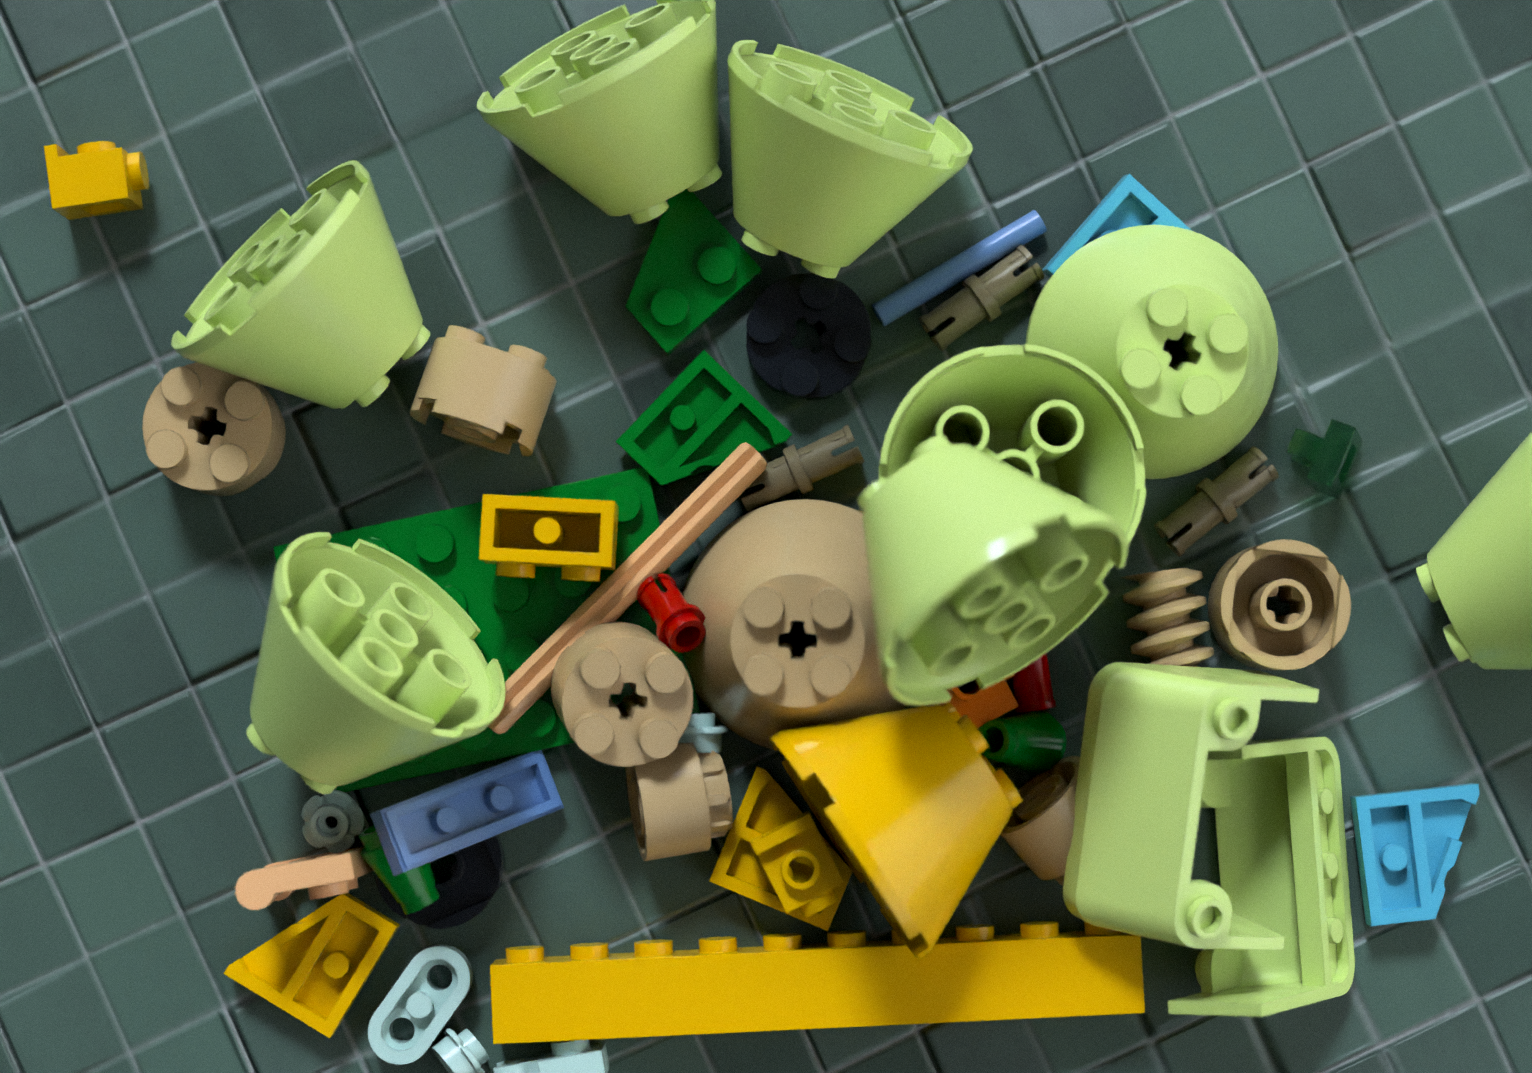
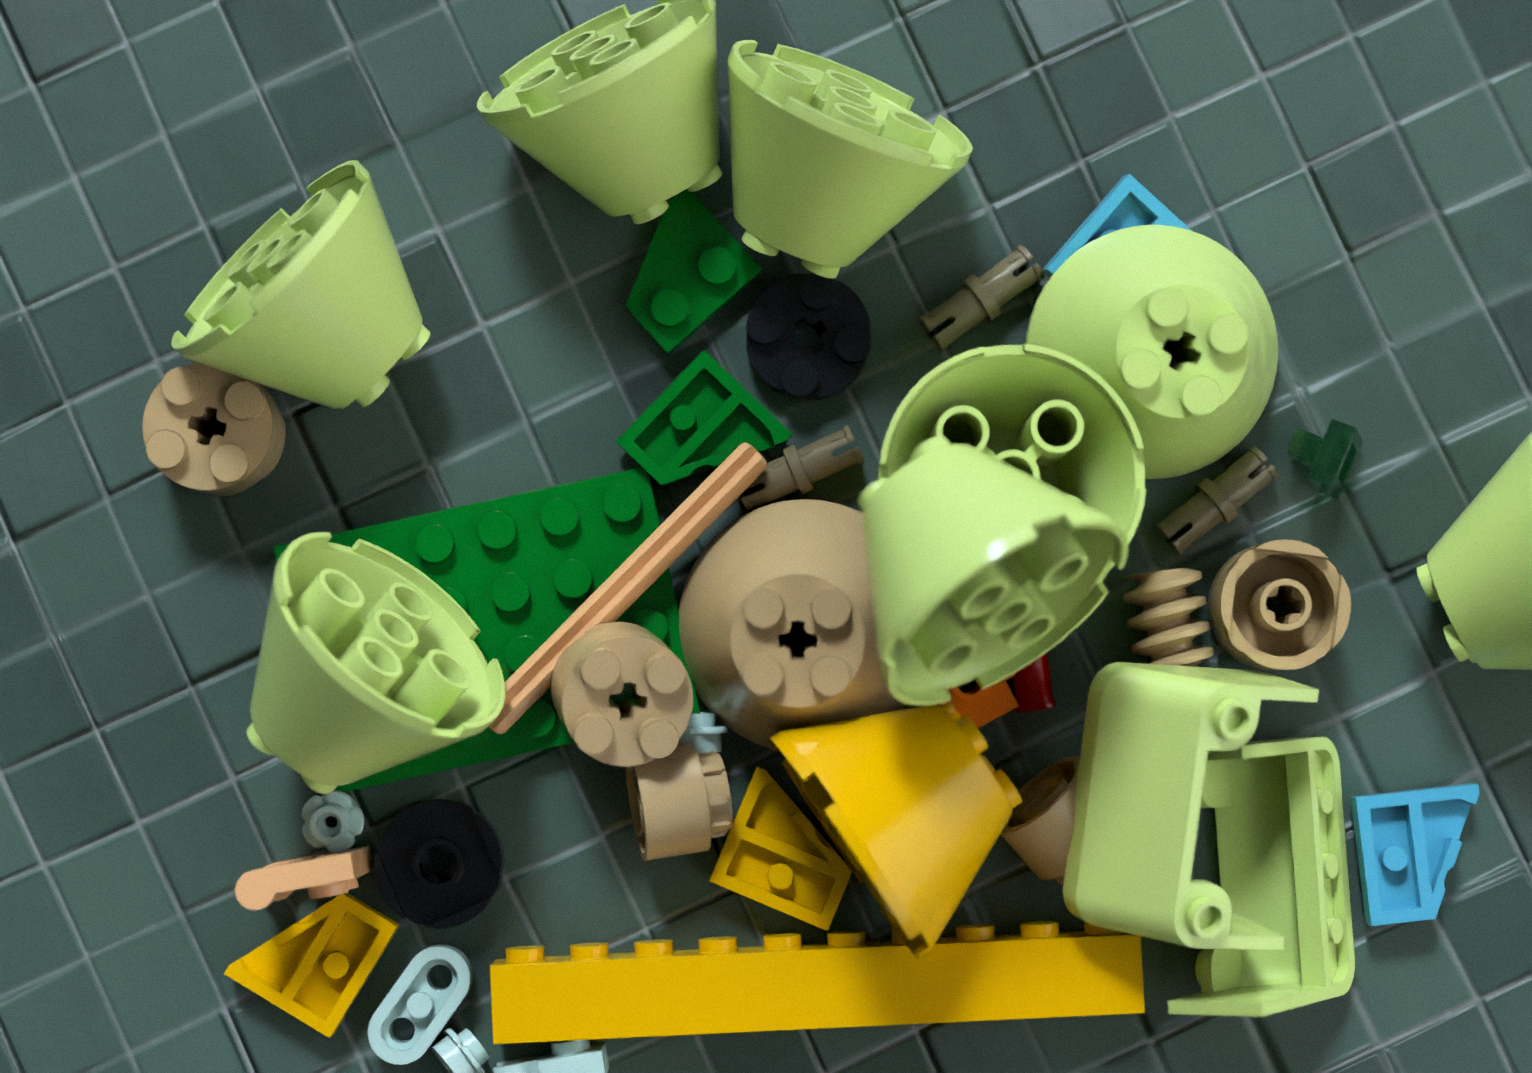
yellow brick [44,141,149,220] -> none
green cone [359,824,440,914] -> none
medium blue tile [370,750,564,876] -> none
tan brick [409,325,557,456] -> none
yellow brick [479,494,619,582] -> none
red pin [637,573,706,652] -> none
yellow brick [751,811,845,918] -> none
medium blue piece [871,210,1047,327] -> none
green cone [979,710,1067,774] -> none

